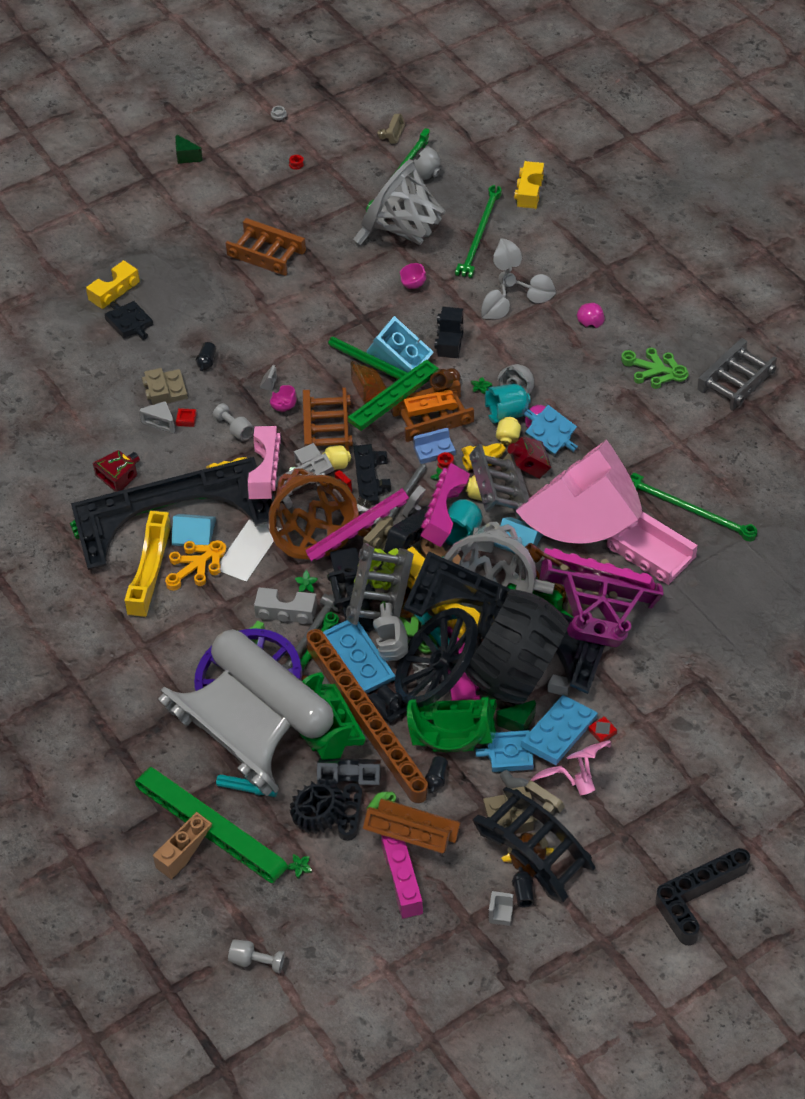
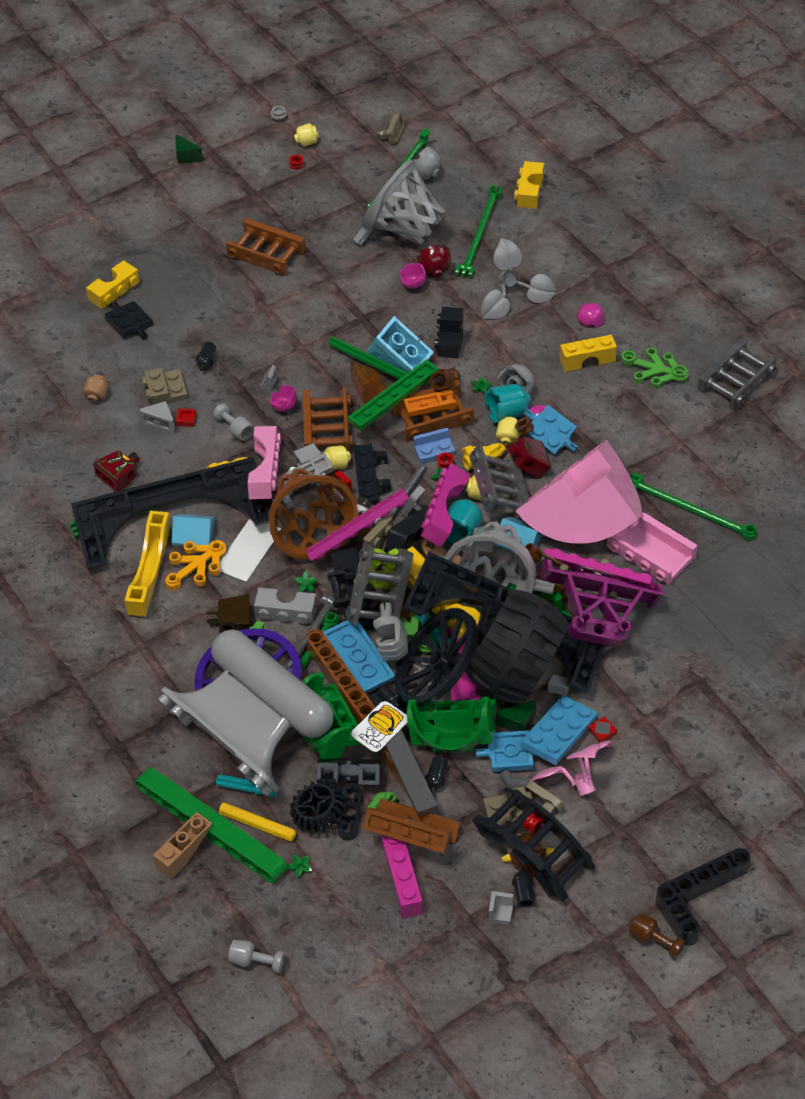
none -> medium nougat head [83,375,109,403]
none -> dark brown torso [206,594,251,633]
none -> yellow axle [219,802,296,841]
none -> light yellow head [294,123,319,147]
none -> sticker [351,701,407,752]
none -> dark grey tile [384,729,437,816]
none -> dark red cylinder [416,245,452,277]
none -> reddish brown bush [515,417,534,436]
none -> red bush [523,813,544,835]
none -> yellow arch [559,334,617,372]
none -> reddish brown piece [629,913,686,960]

